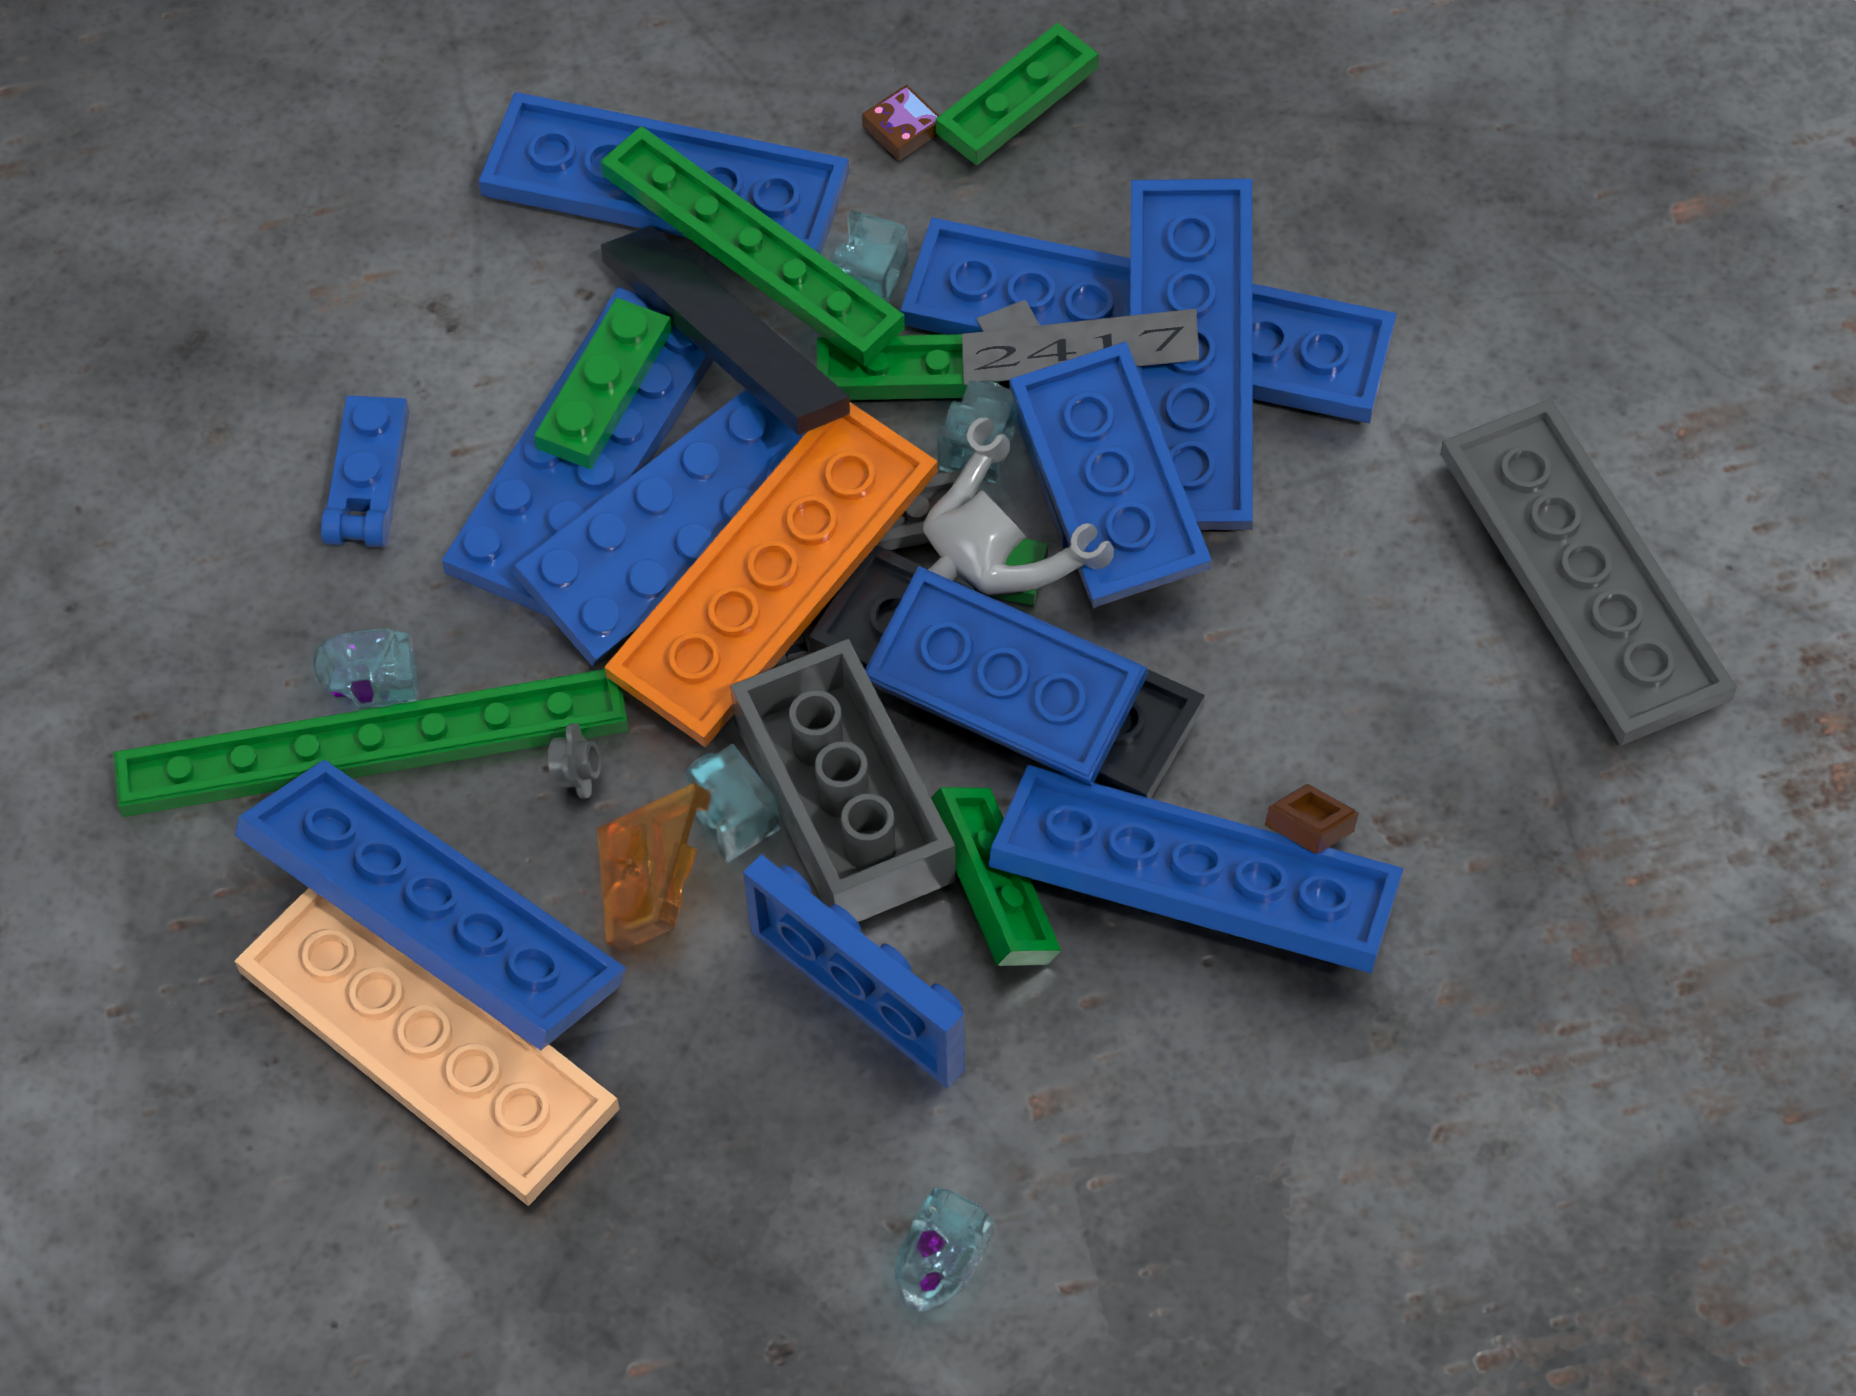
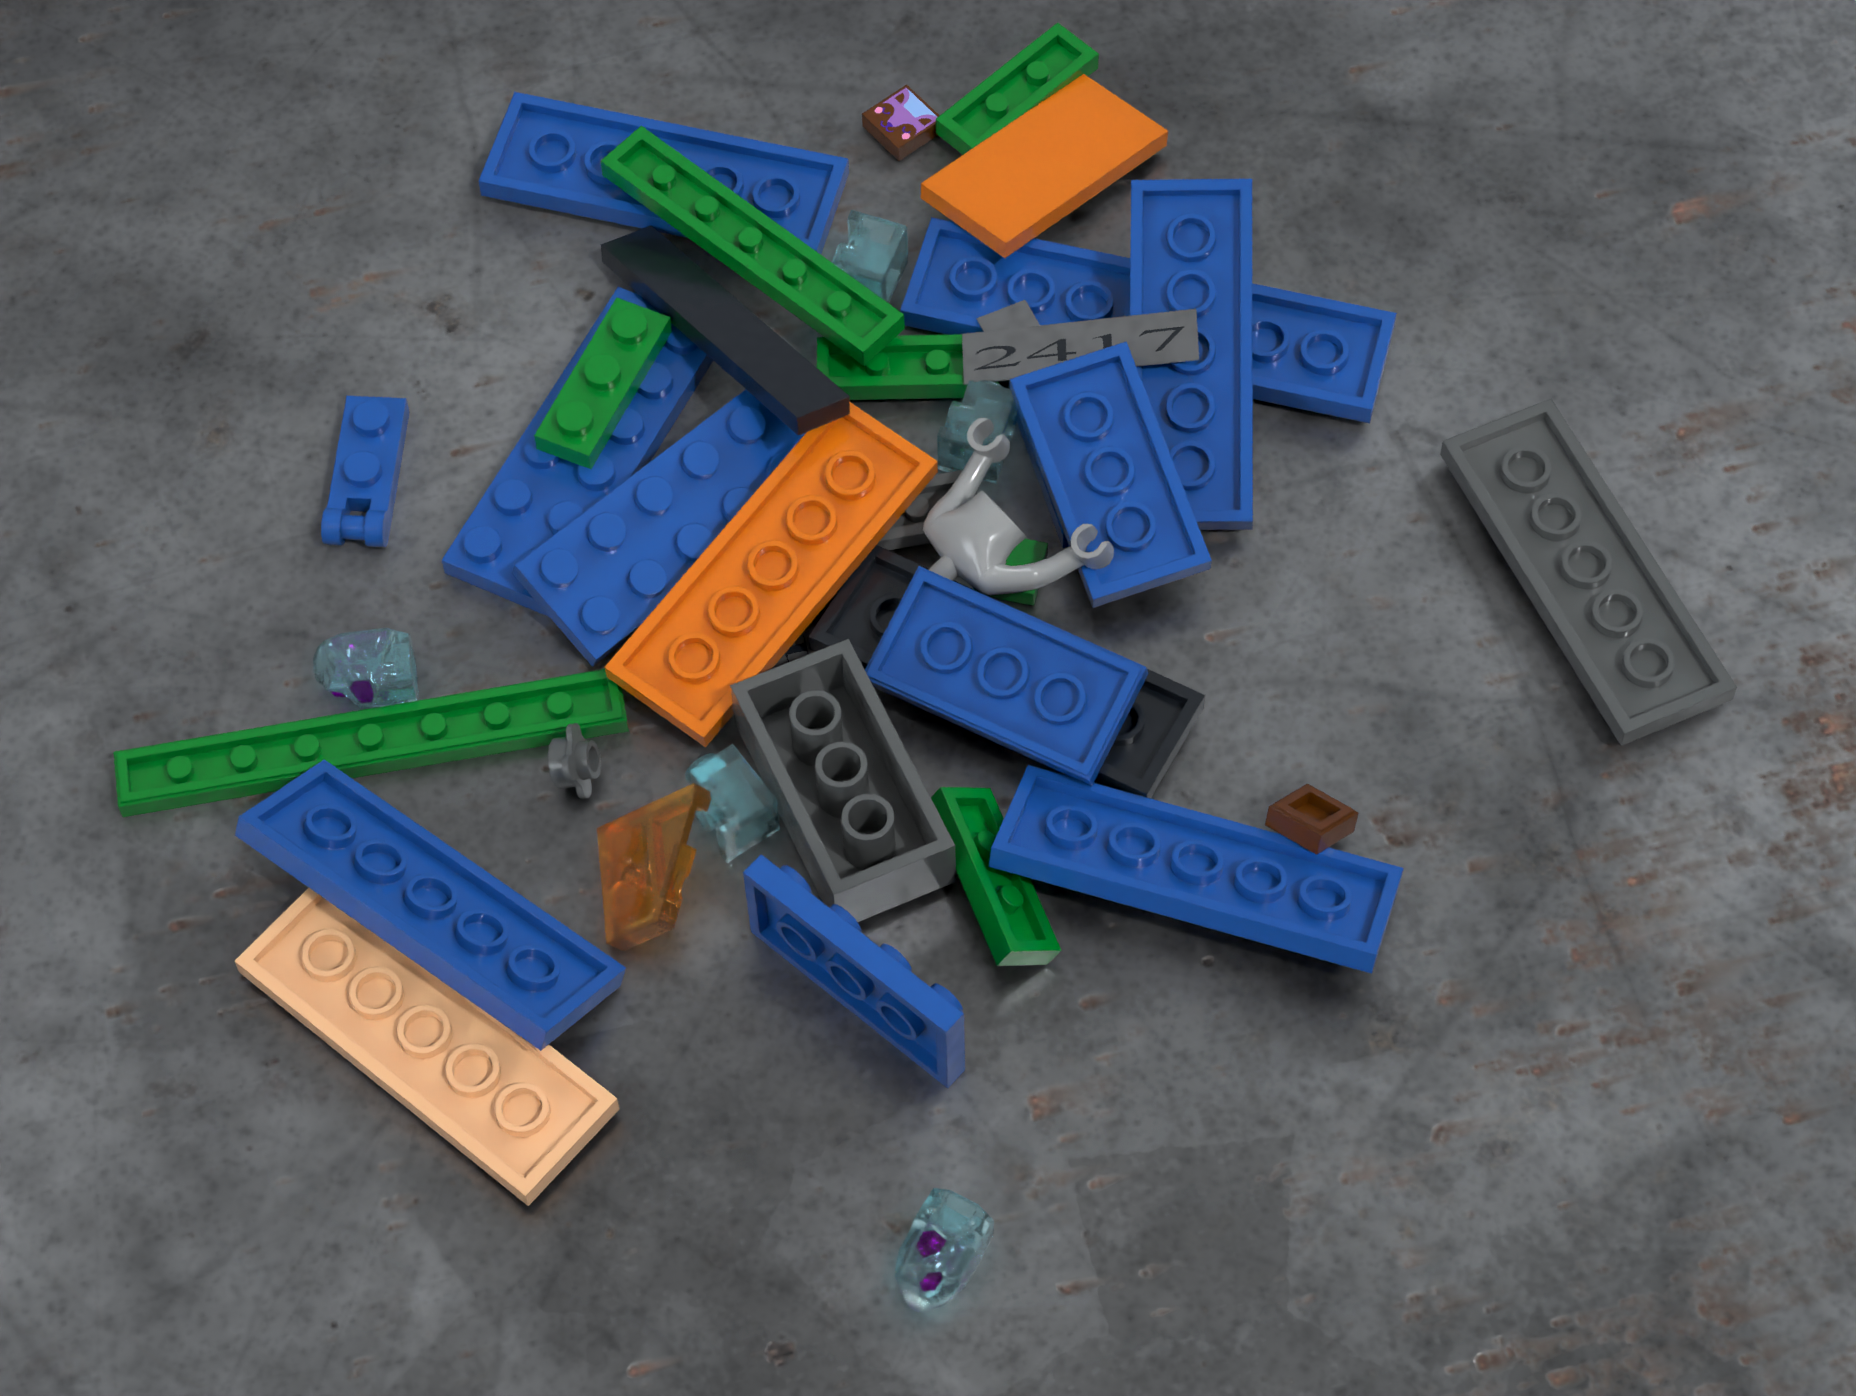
none -> orange tile [920,74,1168,258]

